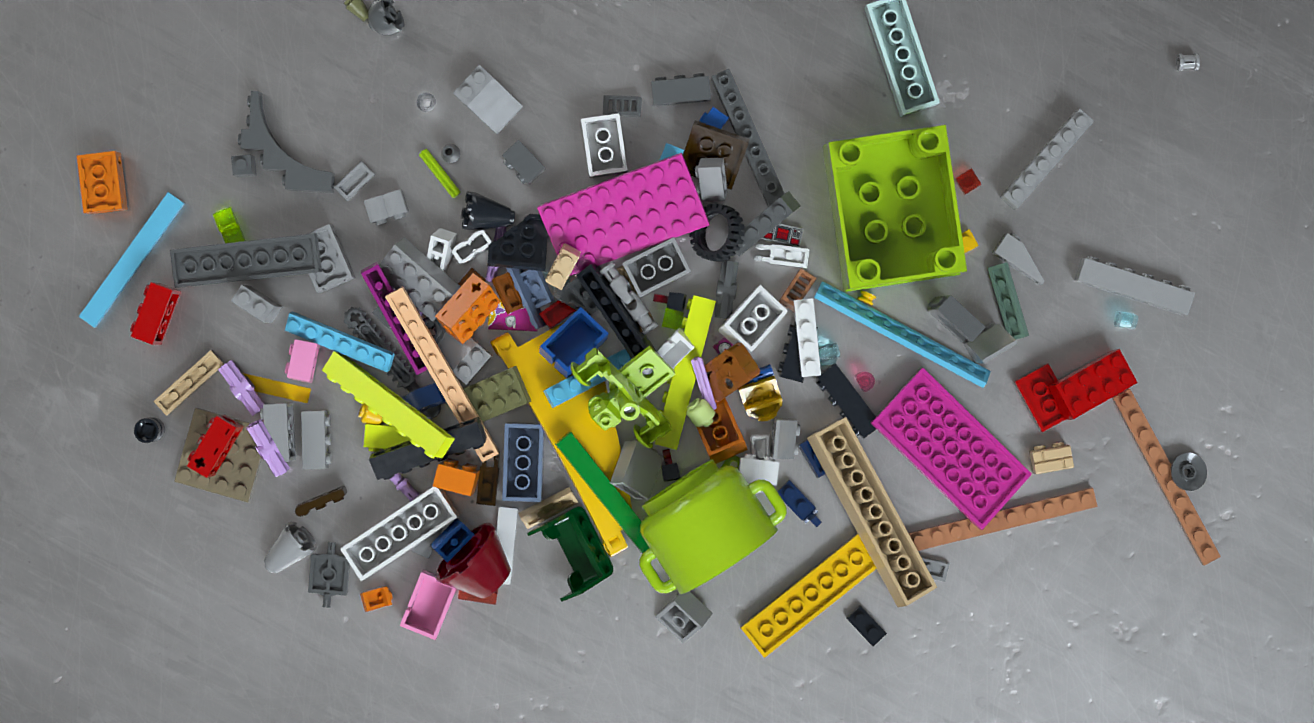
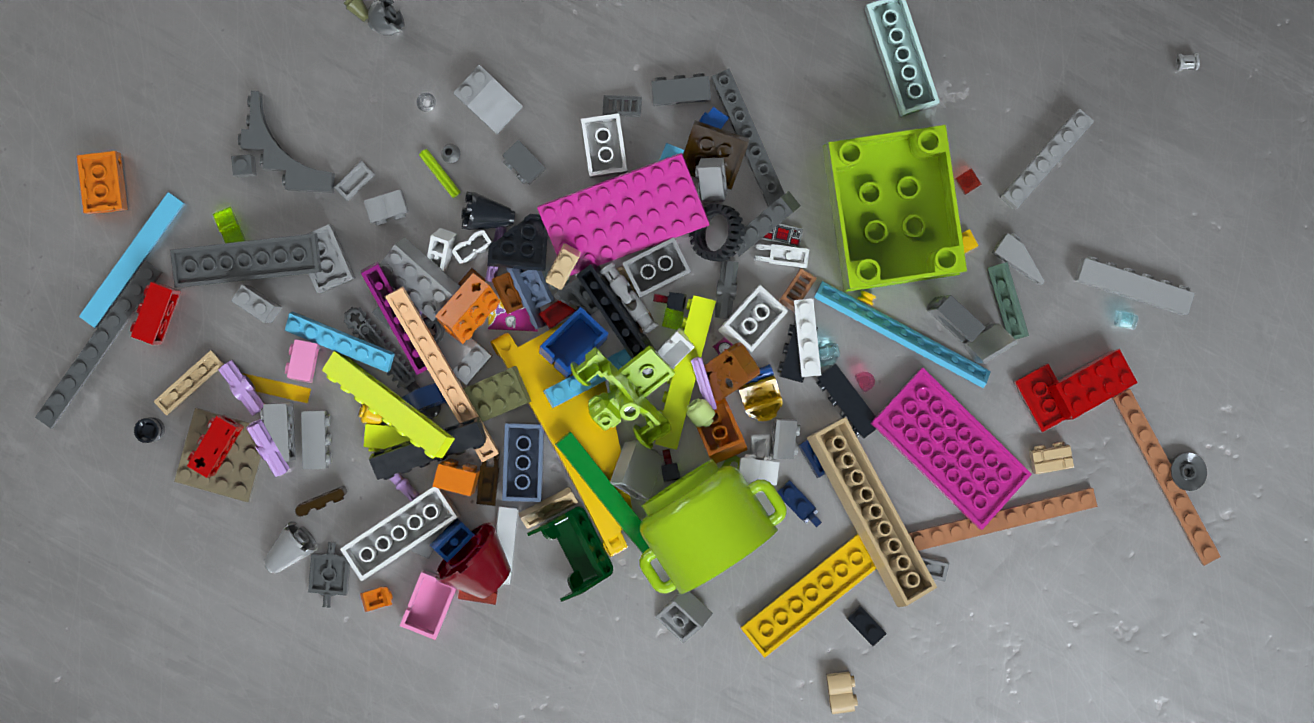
none -> dark grey plate [35,261,163,428]
none -> tan brick [826,671,858,714]

